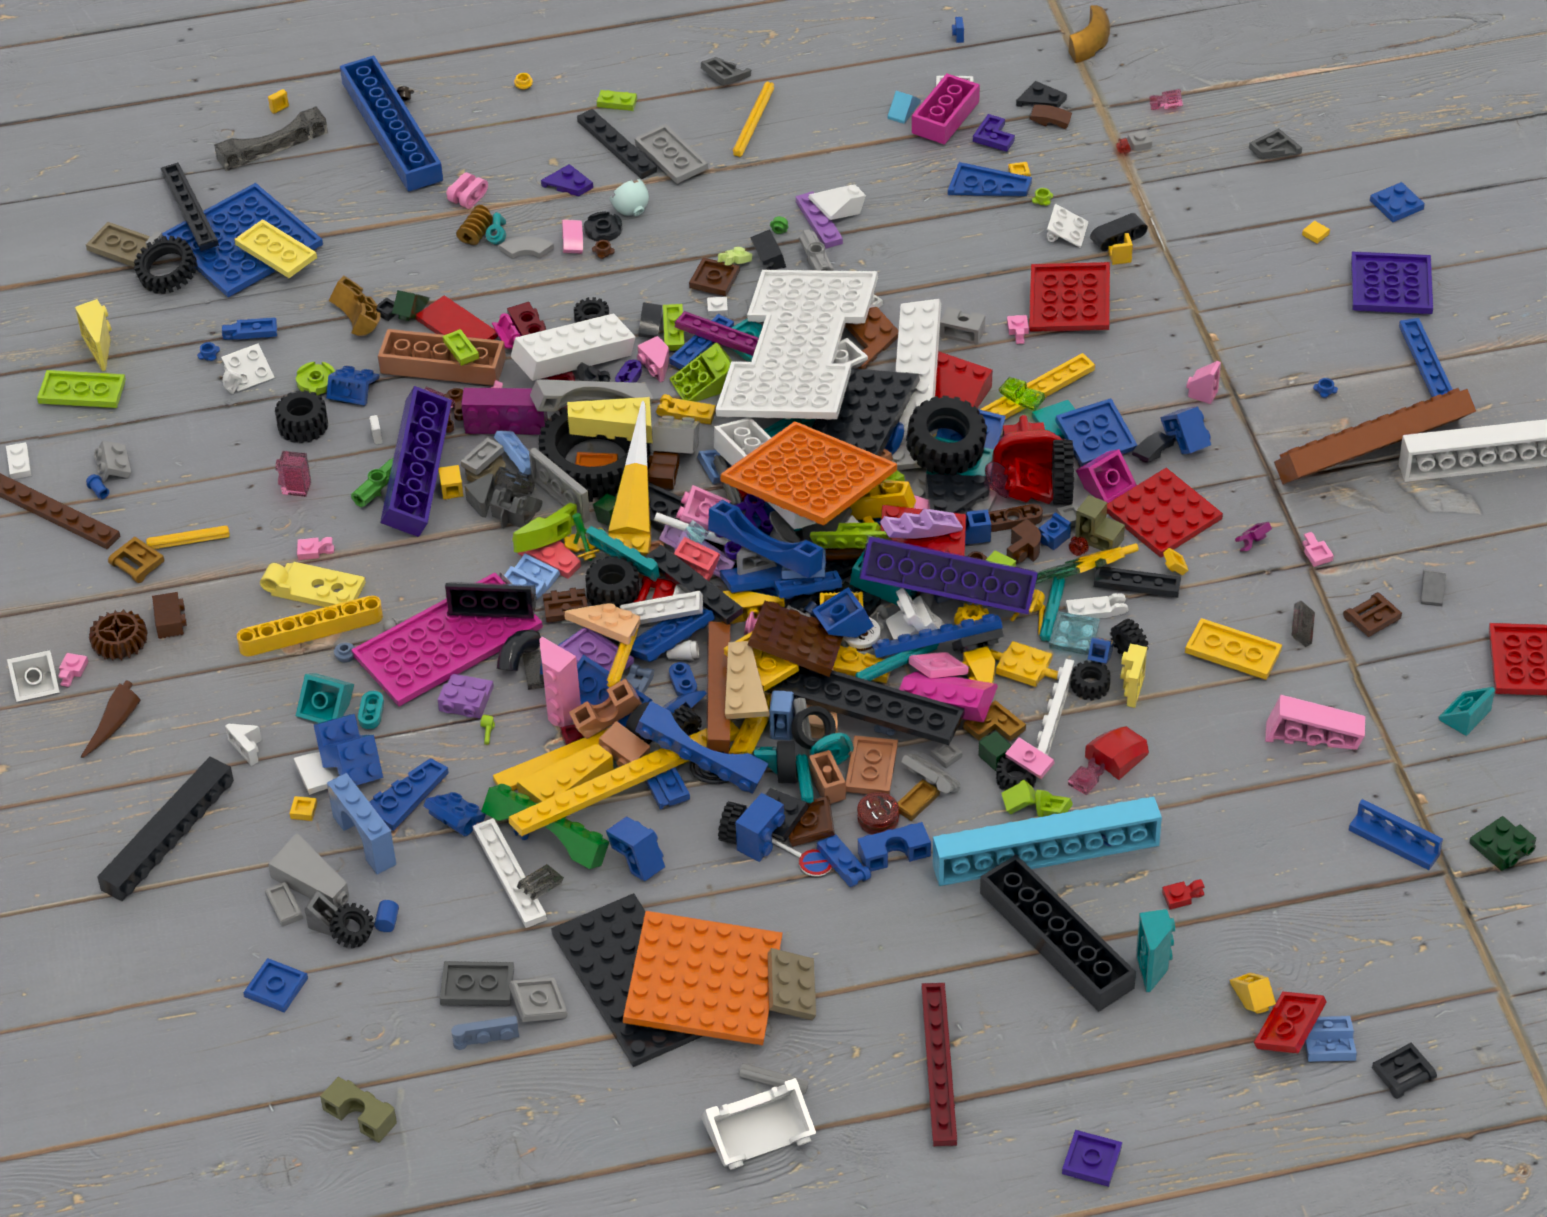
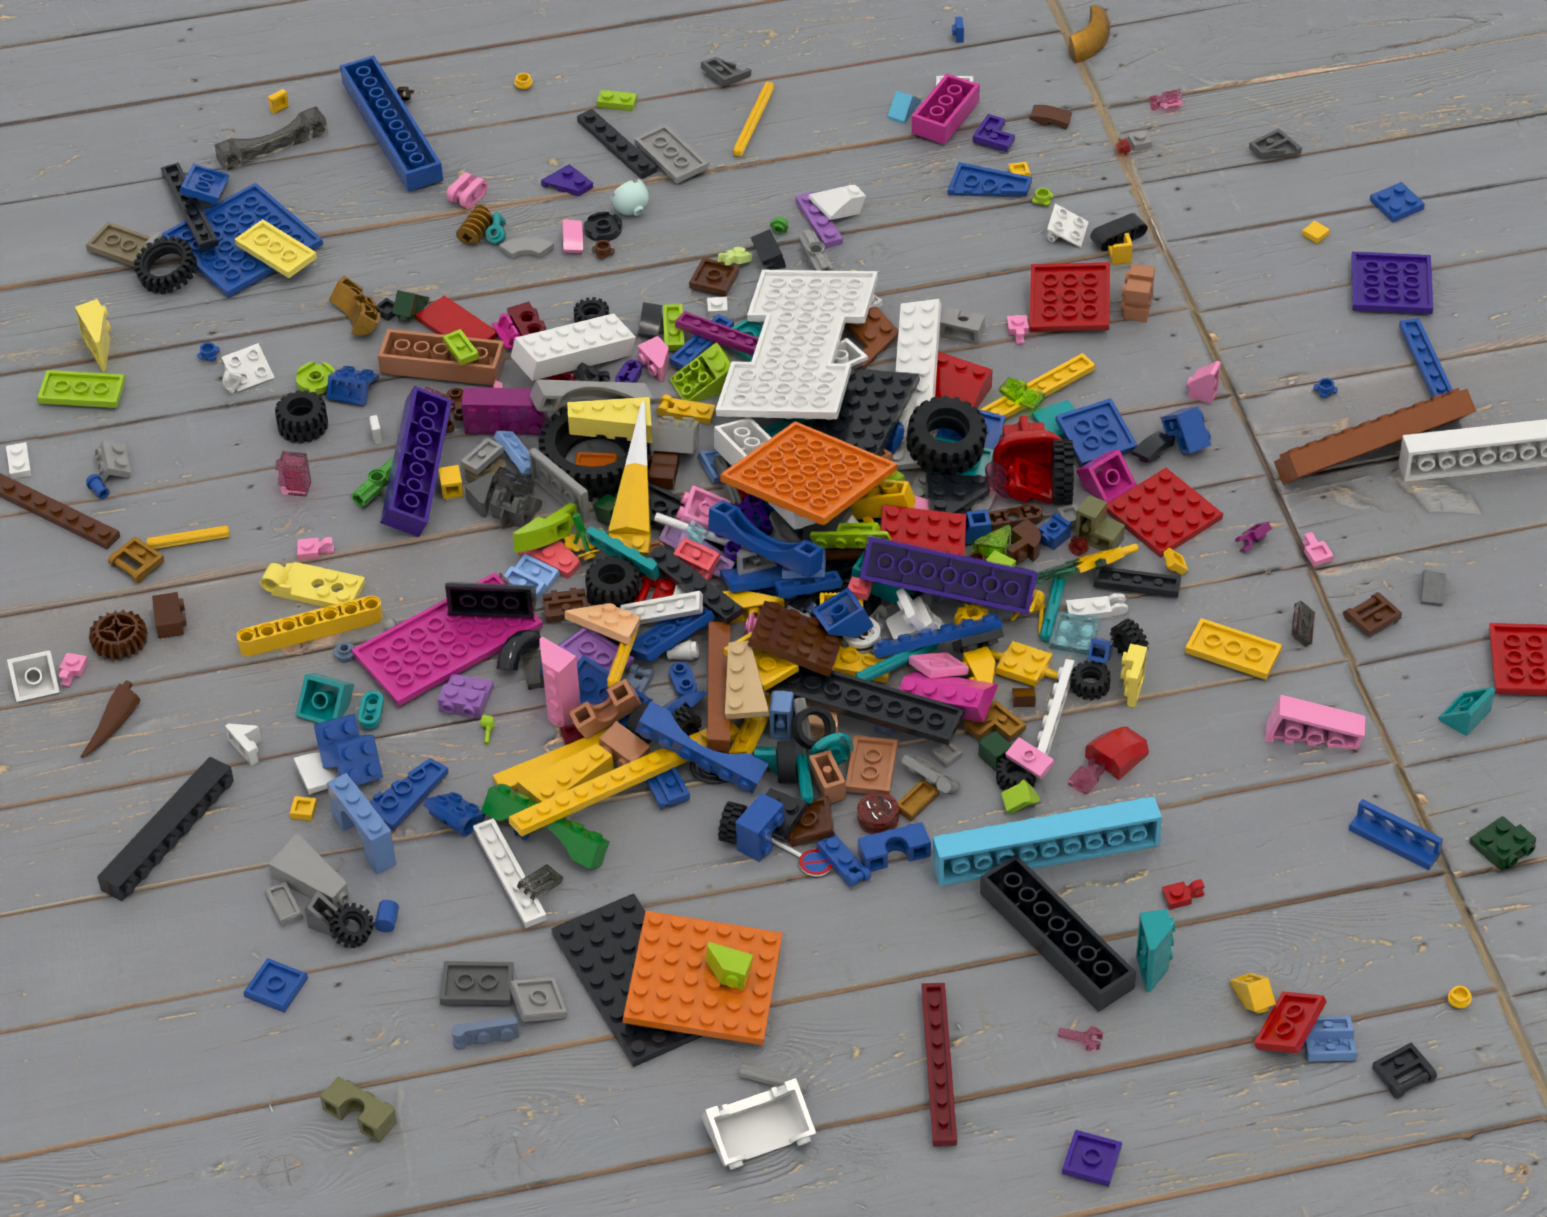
blue hinge [222,317,277,340] -> none
blue brick [606,816,665,882] -> none
dark tan plate [768,948,816,1020] -> none
lavender slope [880,509,963,539] -> none
black wing [1016,81,1067,108] -> none
lime tile [1035,789,1073,817] -> none
none -> blue plate [180,163,230,204]
none -> lime slope [706,942,753,990]
none -> coral plate [848,577,873,600]
none -> clear neon green slope [973,524,1011,558]
none -> reddish brown slope [1012,688,1036,707]
none -> clear pink bar [1058,1026,1103,1051]
none -> nougat brick [1120,264,1155,323]
none -> yellow plate [1448,986,1472,1009]

